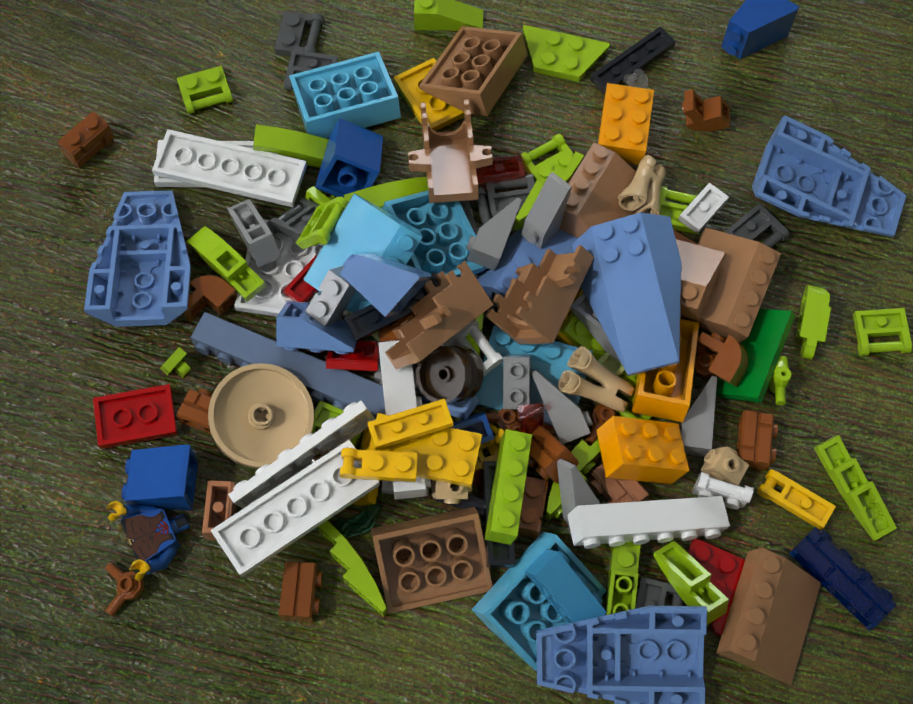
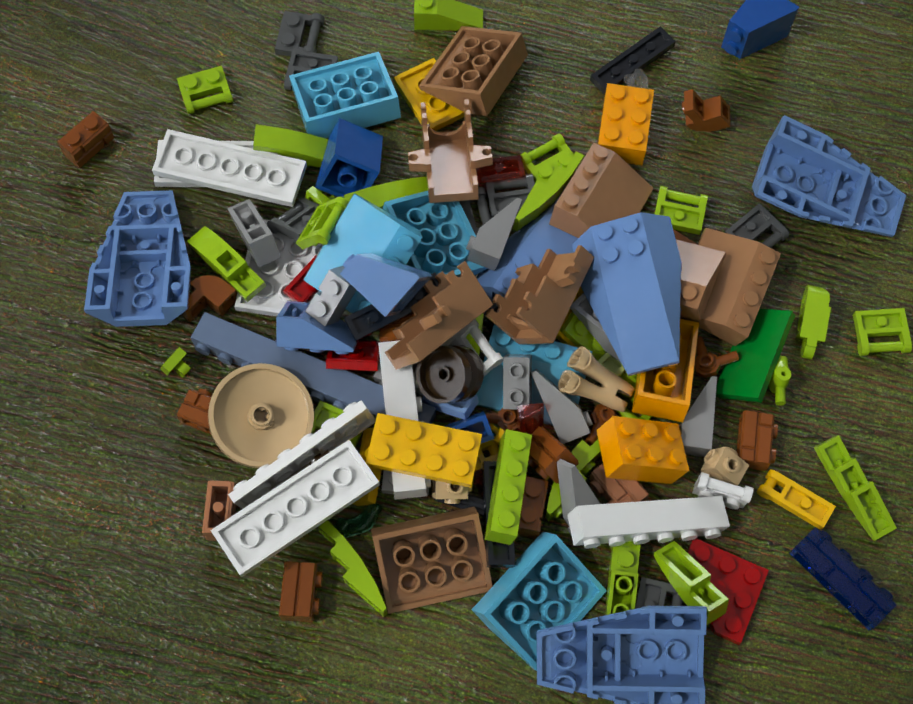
red plate [93,384,178,449] -> none
dark orange piece [105,562,144,616] -> none
torso [106,501,190,581] -> none
blue slope [122,445,199,511] -> none
yellow plate [339,448,418,482] -> none
yellow plate [367,398,453,450] -> none
light grey slope [521,172,572,249] -> none
lime wing [522,25,610,82] -> none
dark azure brick [524,549,607,624] -> none
tan piece [618,155,666,215] -> none
white plate [678,183,729,234] -> none
dark orange brick [697,332,748,387] -> none
medium nougat slope [716,547,821,685] -> none

